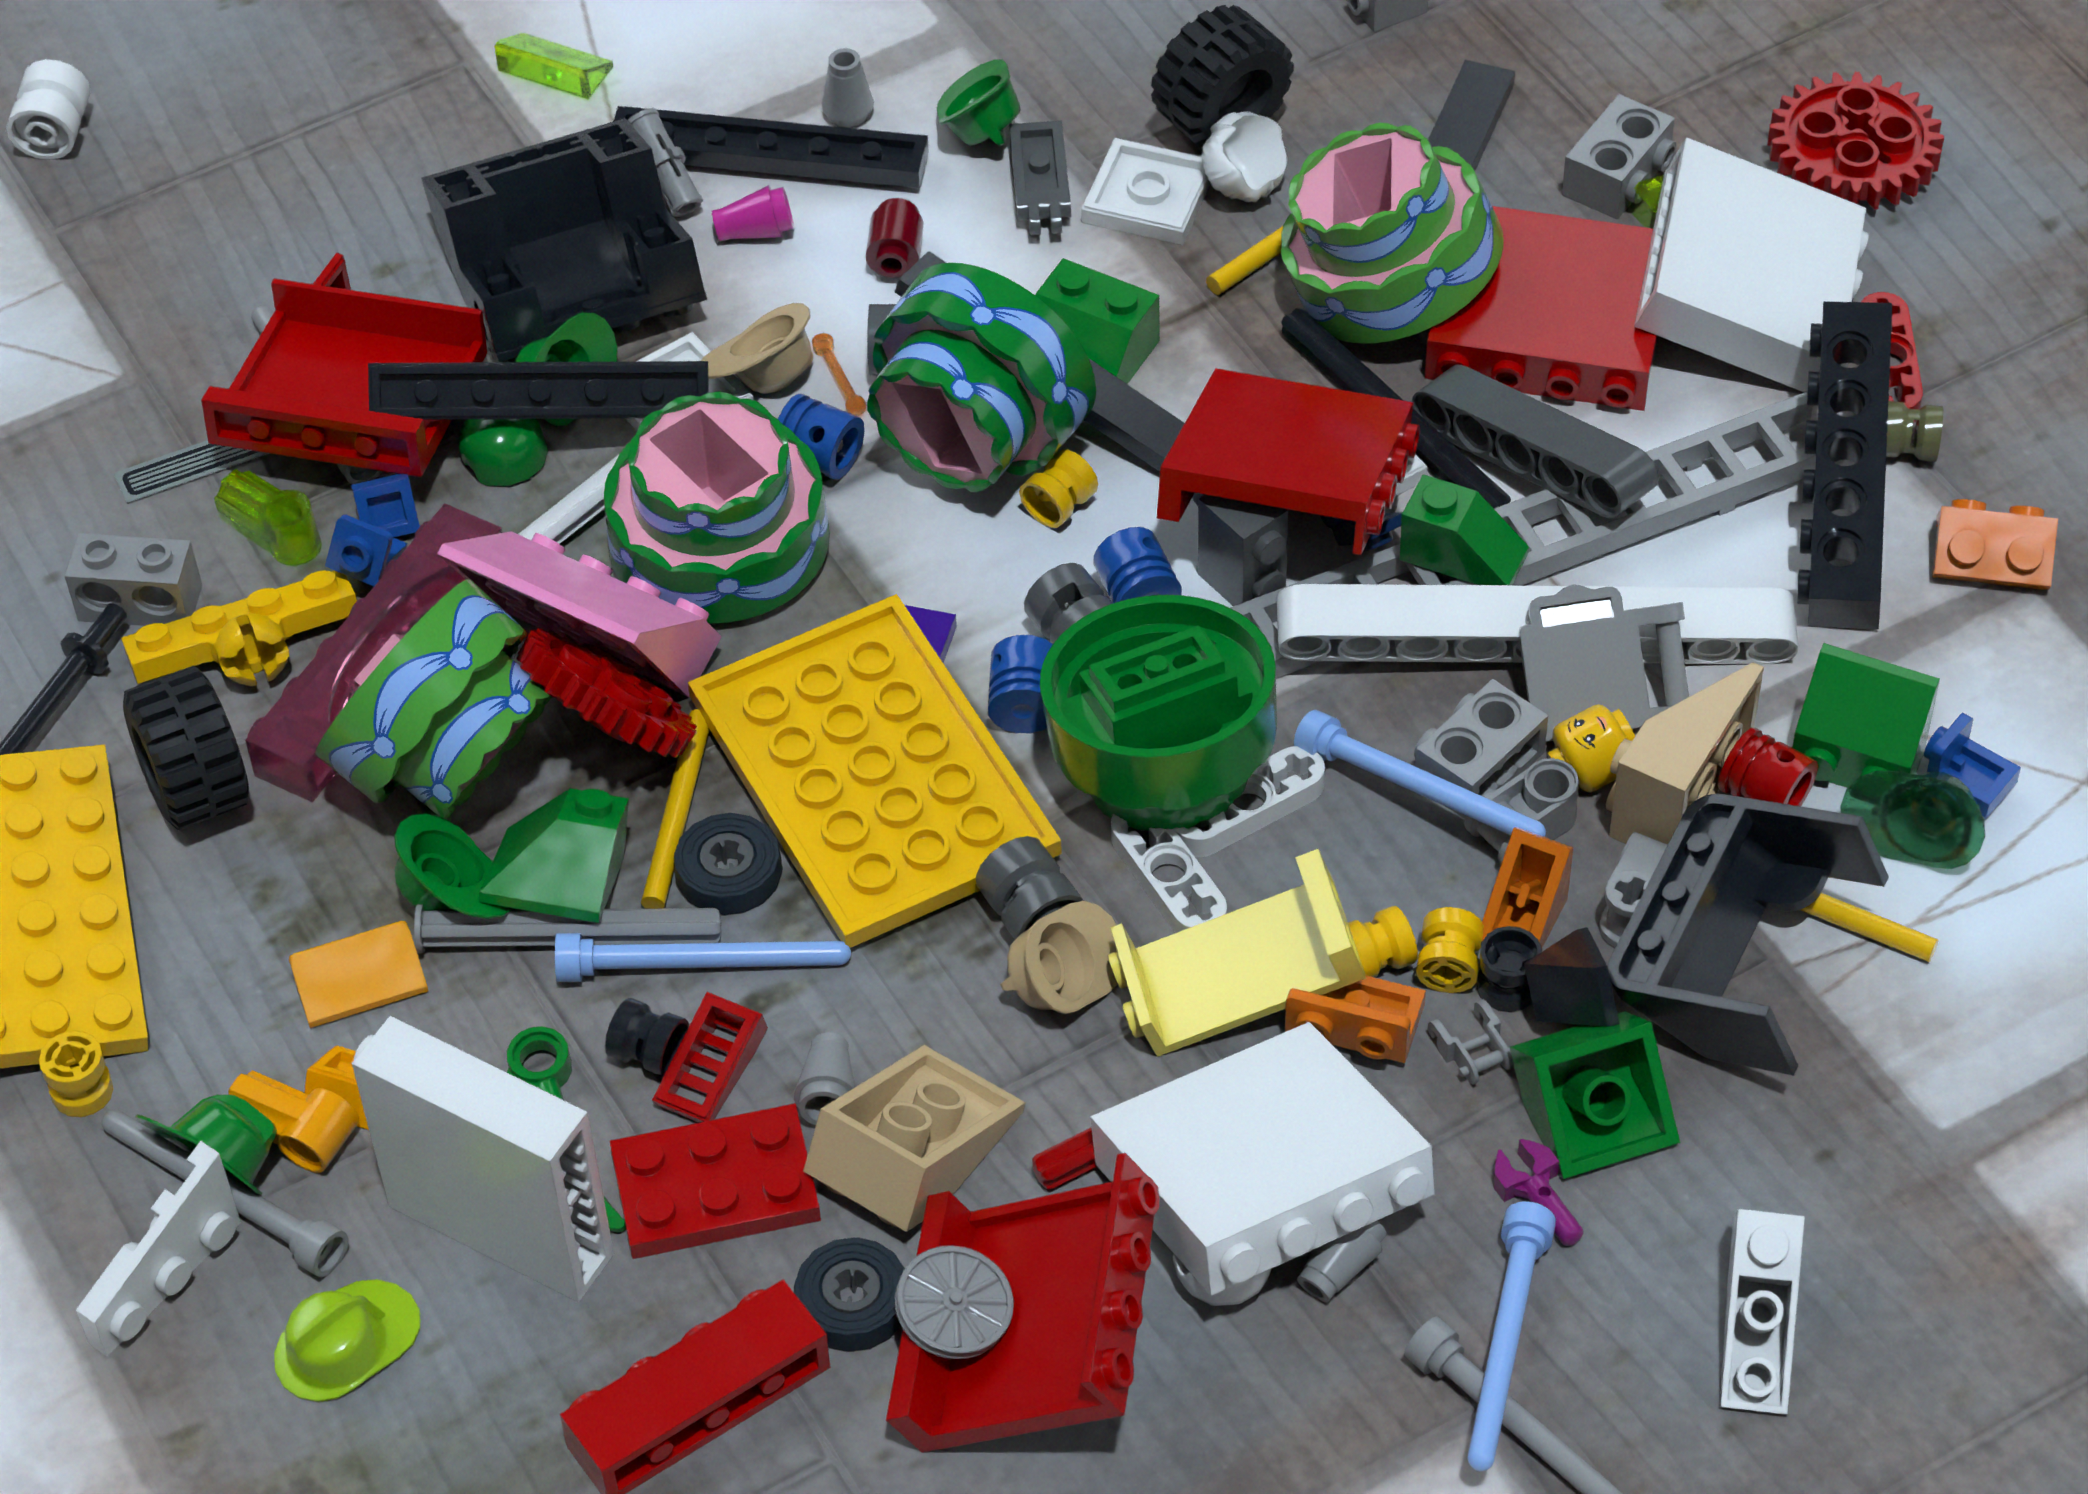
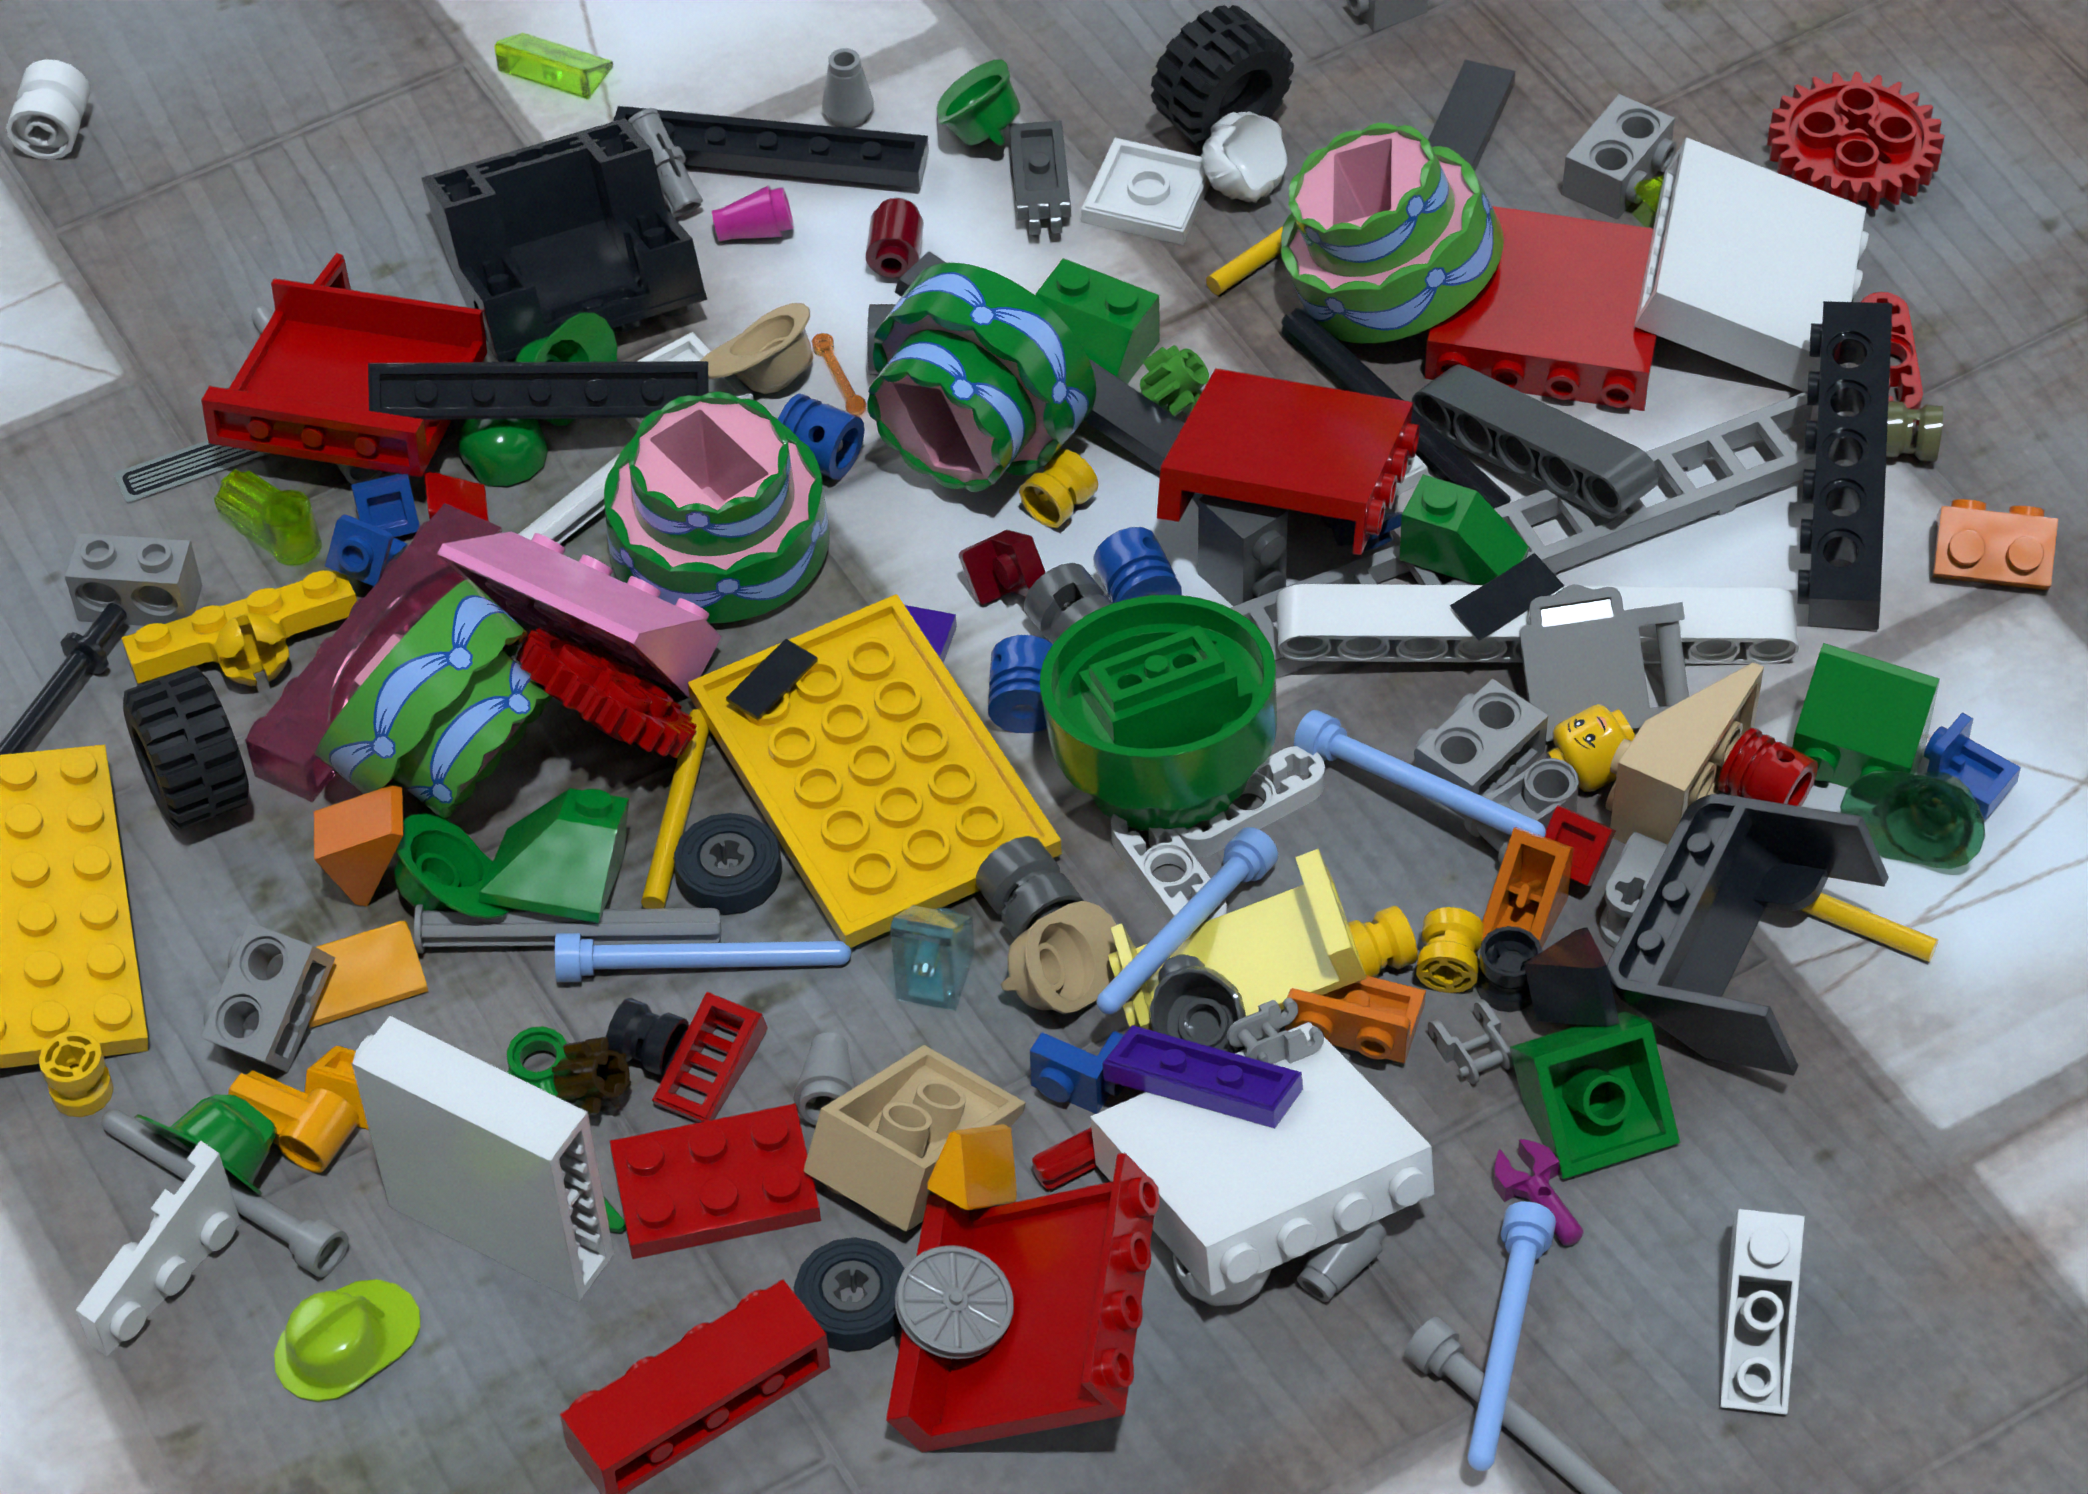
none -> light grey brick [200,922,335,1073]
none -> orange slope [314,785,403,906]
none -> red slope [425,472,490,540]
none -> dark brown gear [552,1037,631,1115]
none -> black window [726,639,818,720]
none -> clear light blue slope [890,905,975,1011]
none -> light orange slope [927,1124,1017,1210]
none -> dark red bracket [958,529,1046,604]
none -> blue bracket [1030,1031,1125,1114]
none -> light blue piece [1097,827,1278,1014]
none -> dark purple tile [1102,1025,1303,1129]
none -> bright green gear [1140,345,1209,416]
none -> dark grey hair [1149,954,1246,1054]
none -> light grey piece [1227,997,1324,1064]
none -> black sticker [1450,553,1565,641]
none -> red tile [1545,805,1616,886]

